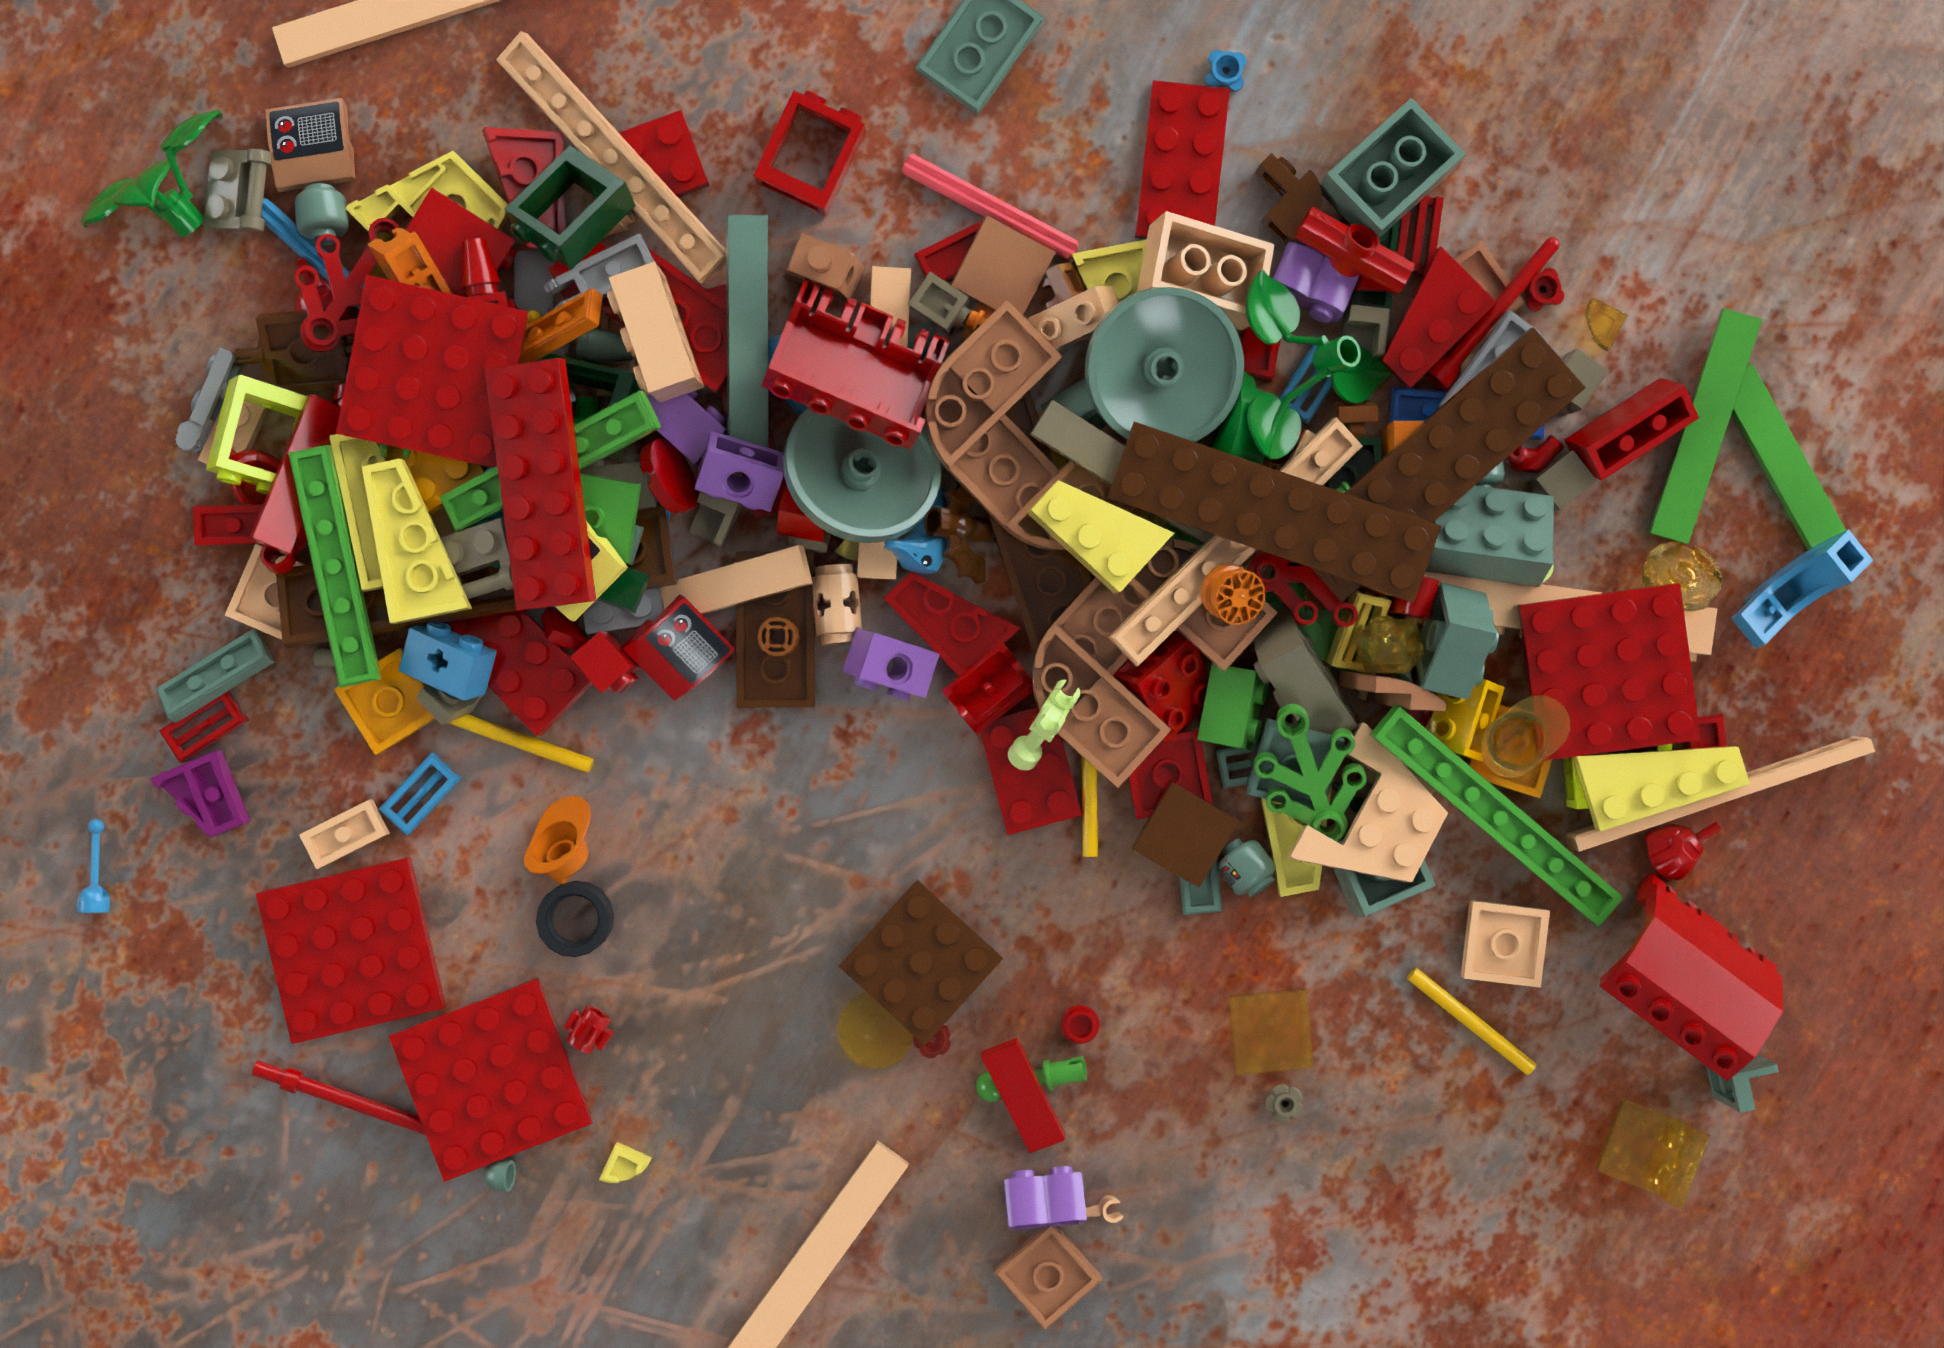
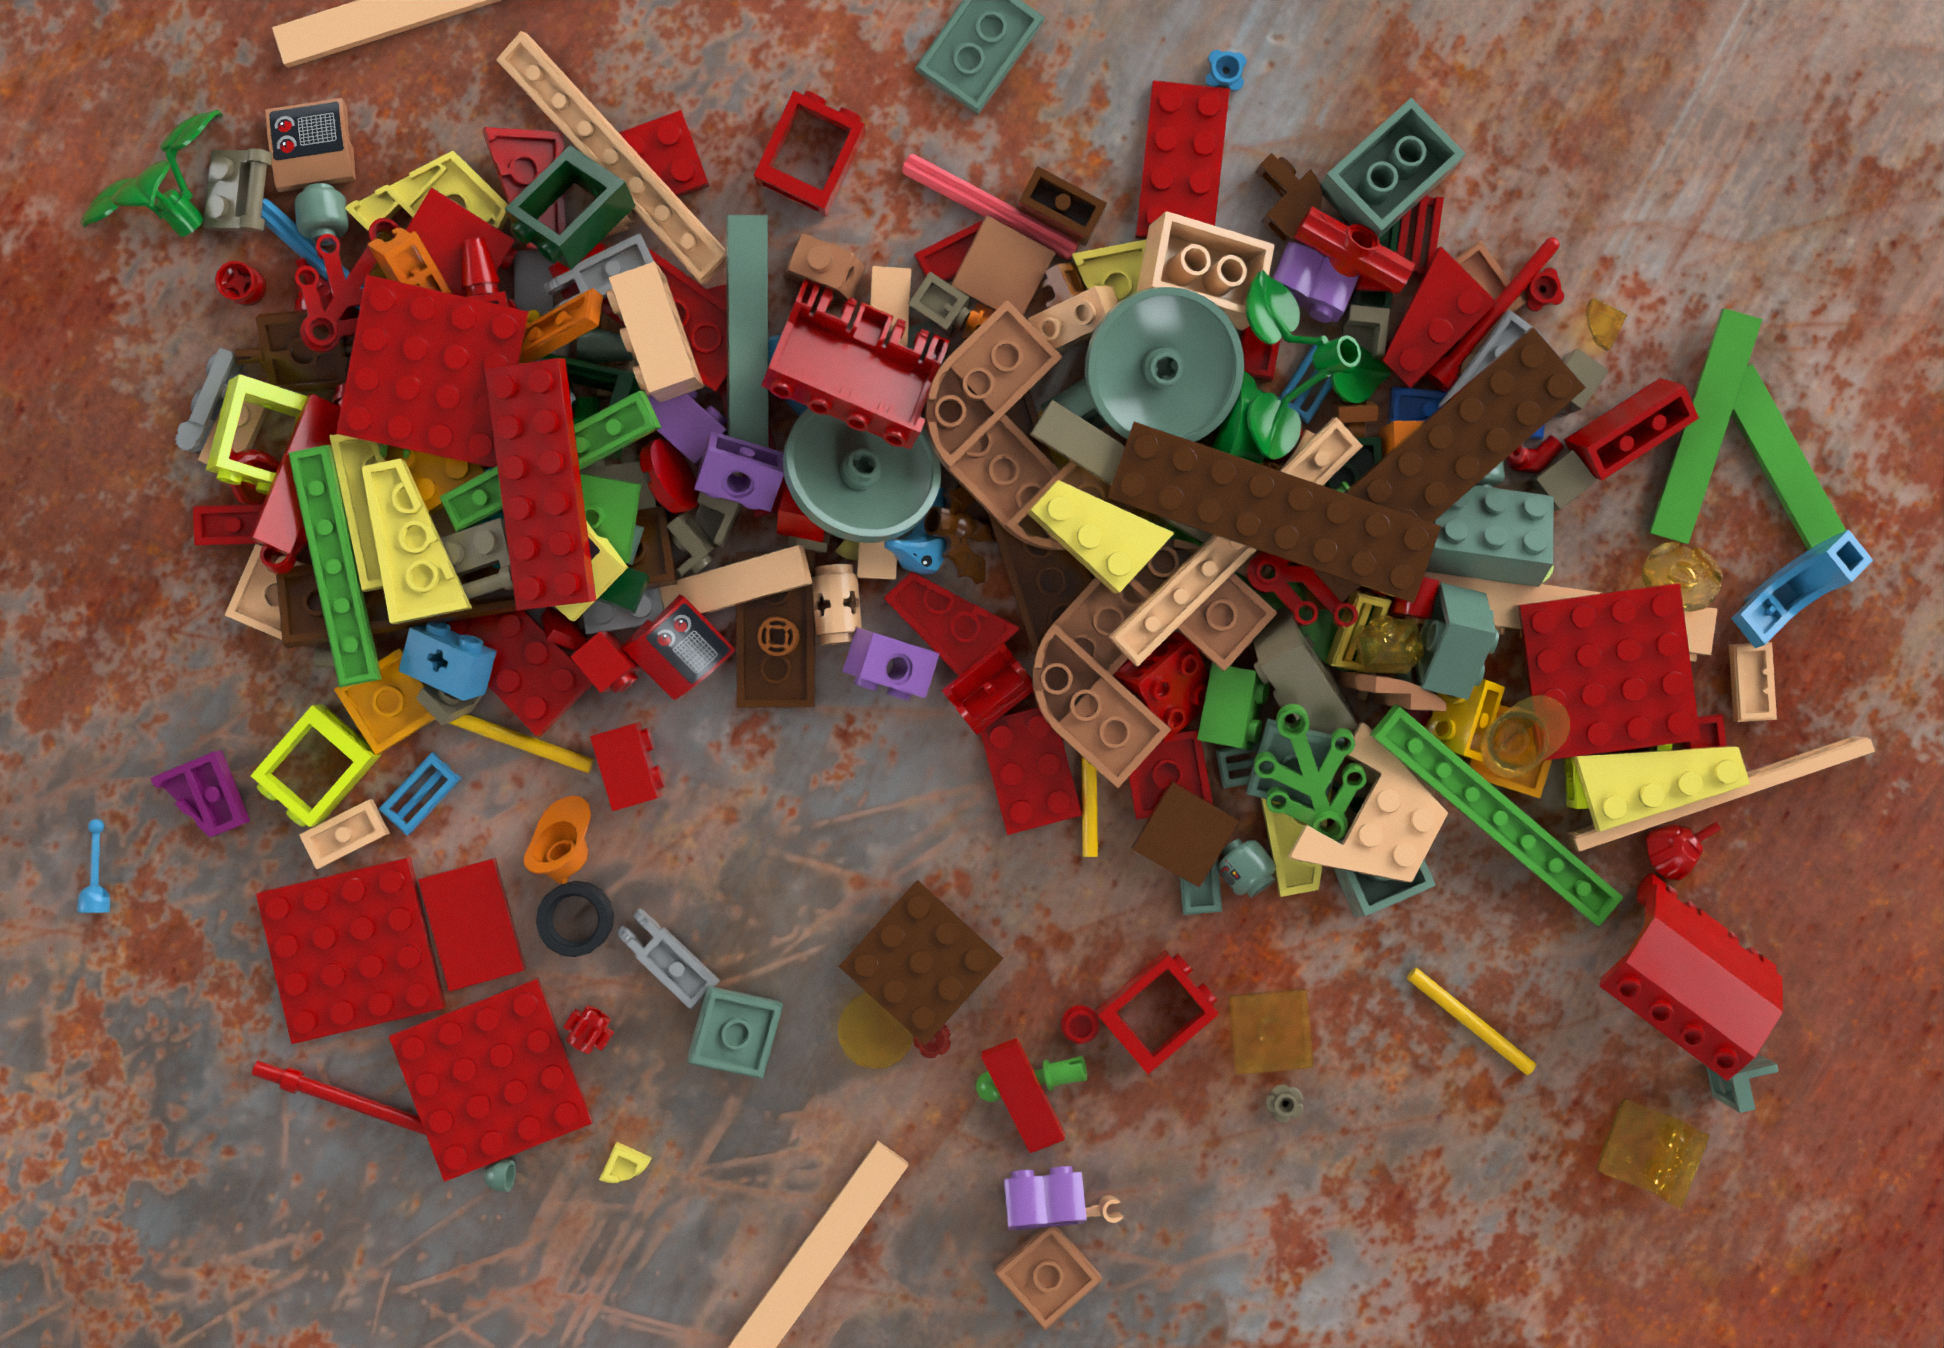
sand green tile [156,628,275,723] -> none
red tile [159,690,249,763] -> none
yellowish green bar [1008,680,1080,771] -> none
orange wheel [1201,563,1265,625] -> none
light nougat plate [1461,900,1550,988] -> none
none -> red wheel [215,261,267,306]
none -> neon yellow window [250,704,381,827]
none -> red tile [418,858,526,991]
none -> red brick [590,722,666,812]
none -> light grey hinge [617,908,720,1010]
none -> dark tan bracket [667,512,717,576]
none -> sand green plate [687,985,784,1079]
none -> reddish brown brick [1018,166,1107,247]
none -> red window [1095,950,1219,1075]
none -> light nougat plate [1729,642,1777,722]

